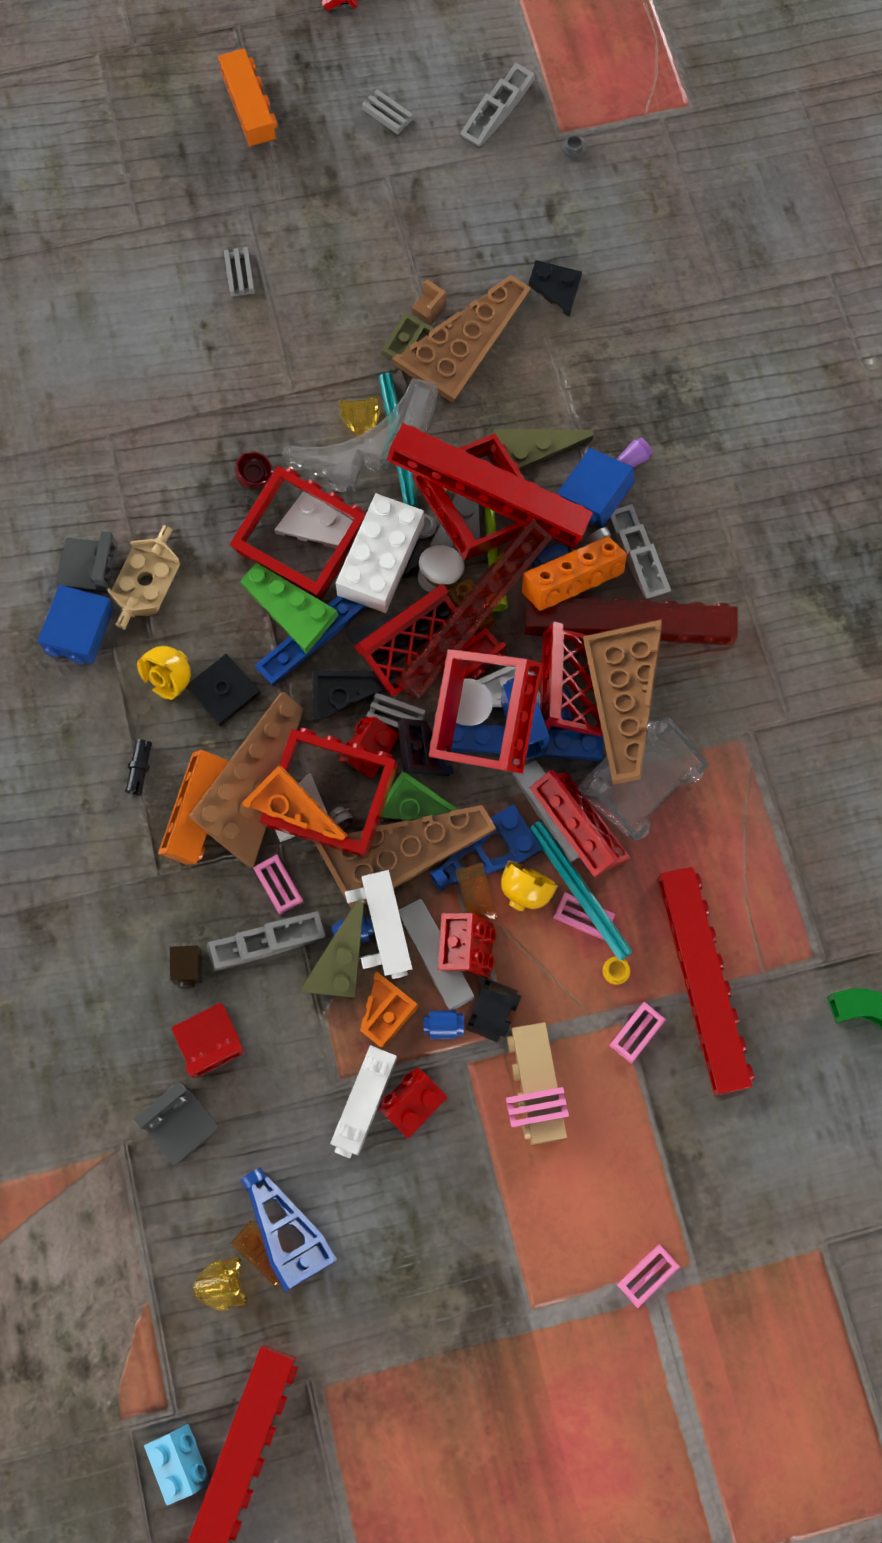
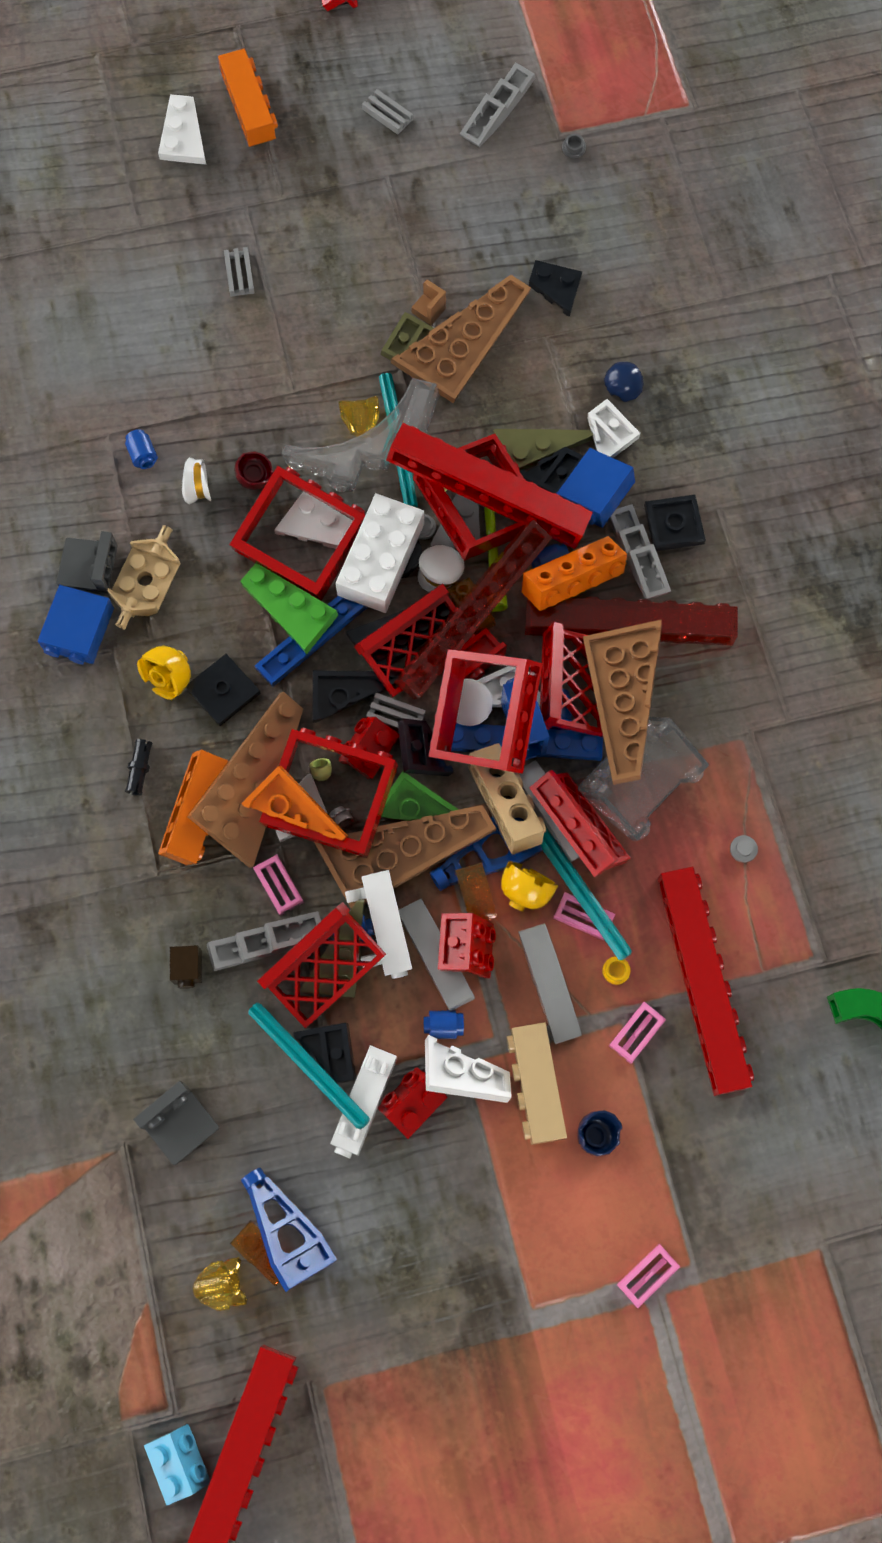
red bracket [171,1003,246,1079] -> none
orange wing [360,972,419,1050] -> none
black cylinder [466,978,521,1042] -> none
bright pink tile [506,1087,569,1128] -> none
light grey tile [585,527,612,545] -> none
medium lavender cone [616,437,653,468] -> none
none -> blue brick [125,429,158,469]
none -> white wing [158,94,206,165]
none -> white piece [182,457,211,504]
none -> teal axle [248,1002,370,1130]
none -> red fence [257,902,386,1029]
none -> black wing [293,1023,356,1084]
none -> yellowish green hinge [309,758,332,781]
none -> white wing [425,1035,511,1103]
none -> tan brick [468,743,546,855]
none -> light grey slope [518,923,582,1044]
none -> black wing [520,447,583,494]
none -> dark blue hair [577,1110,622,1157]
none -> white wing [587,399,640,458]
none -> dark blue hair [604,362,644,402]
none -> black plate [644,494,706,551]
none -> light grey plate [730,835,758,863]

